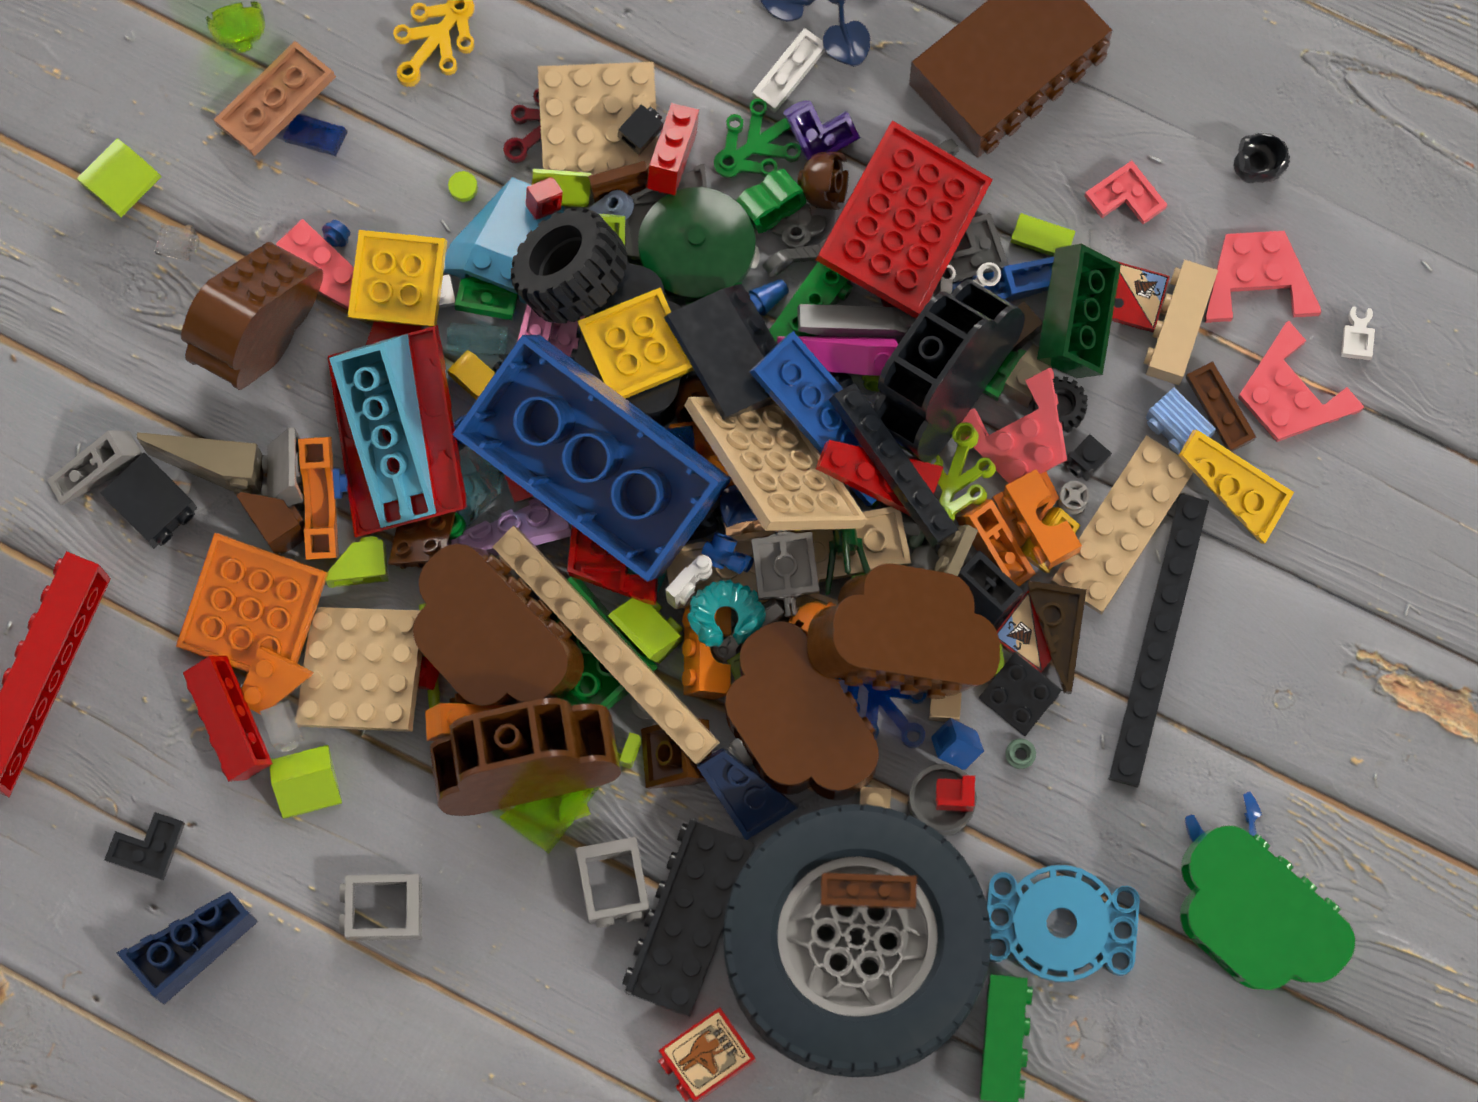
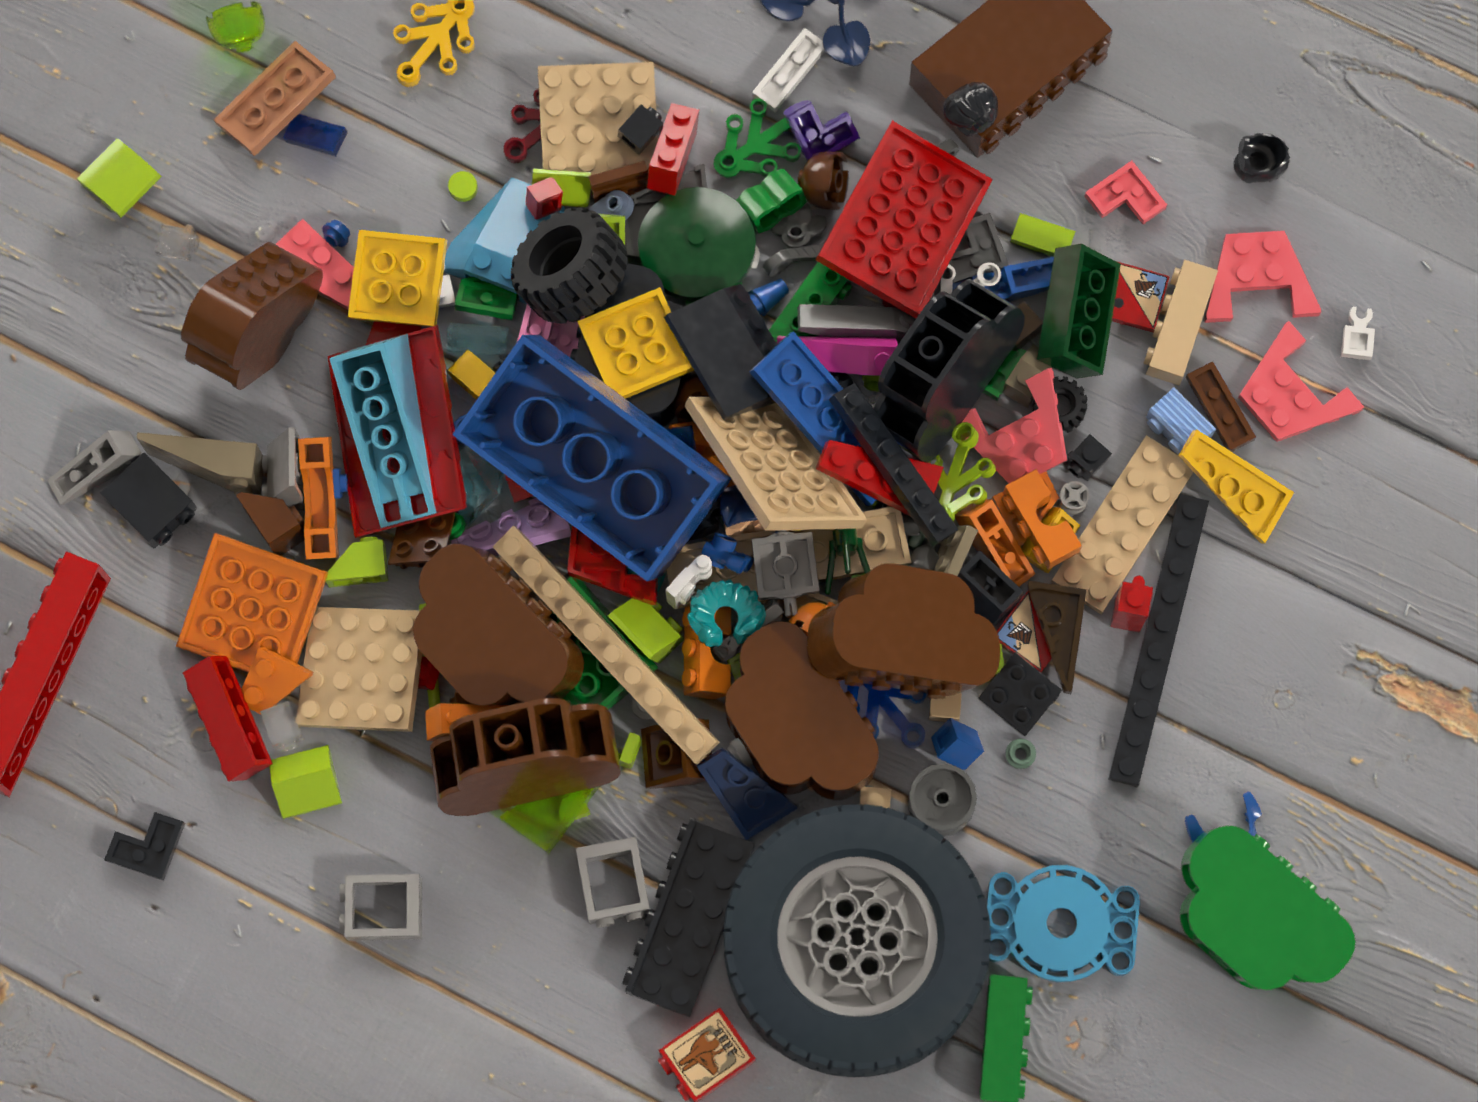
dark blue wedge [117,892,258,1005] -> none
reddish brown plate [821,873,917,909] -> none
red panel [935,775,975,812] -> none
none -> black hair [943,82,998,137]
none -> red brick [1110,575,1153,633]

